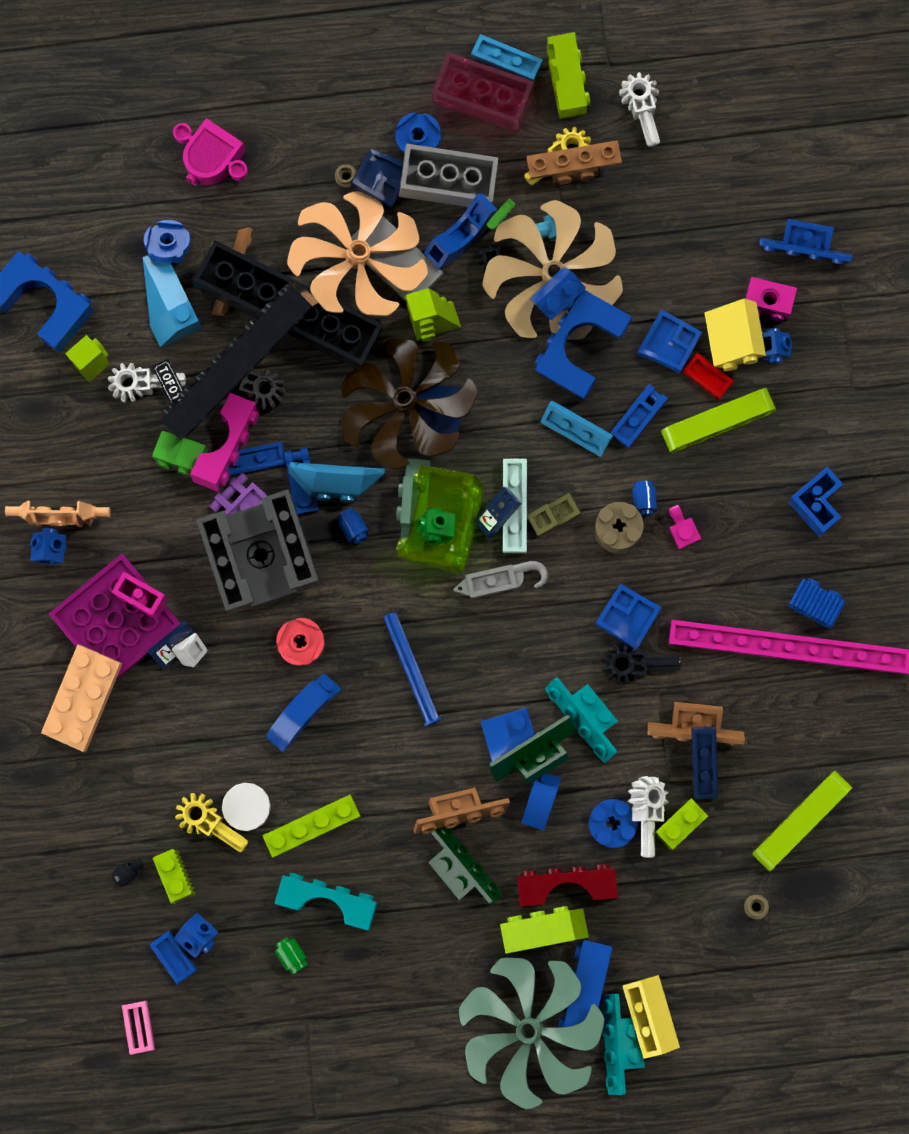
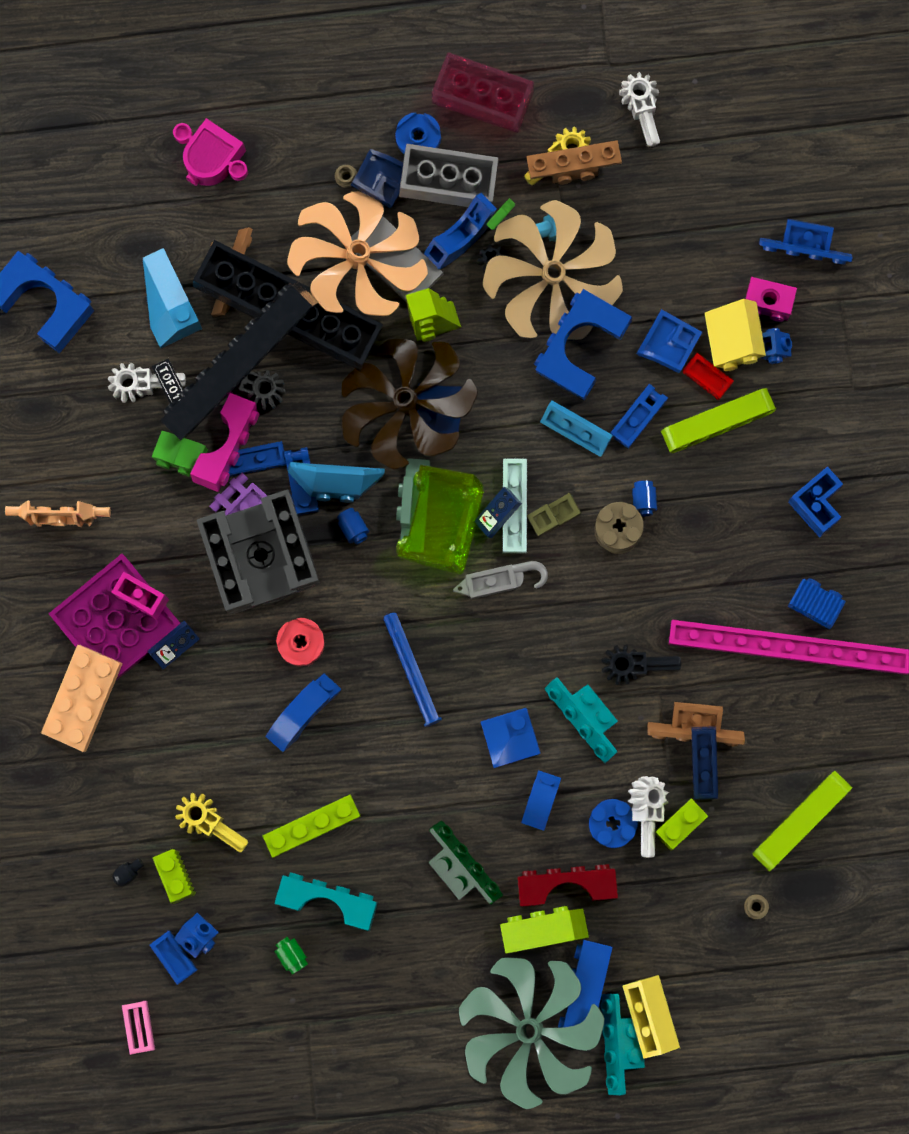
blue brick [30,528,66,565] -> none
lime brick [65,335,110,382] -> none
plate [144,220,191,263] -> none
white slope [172,633,208,667] -> none
white tile [222,783,271,831] -> none
medium nougat bracket [413,788,510,834] -> none
green brick [417,508,455,545] -> none
dark azure plate [471,34,543,83] -> none
dark green bracket [488,715,576,784] -> none
blue brick [530,267,586,320] -> none
lime wedge [547,32,590,119] -> none
blue plate [596,584,662,651] -> none
dark pink plate [668,505,701,550] -> none

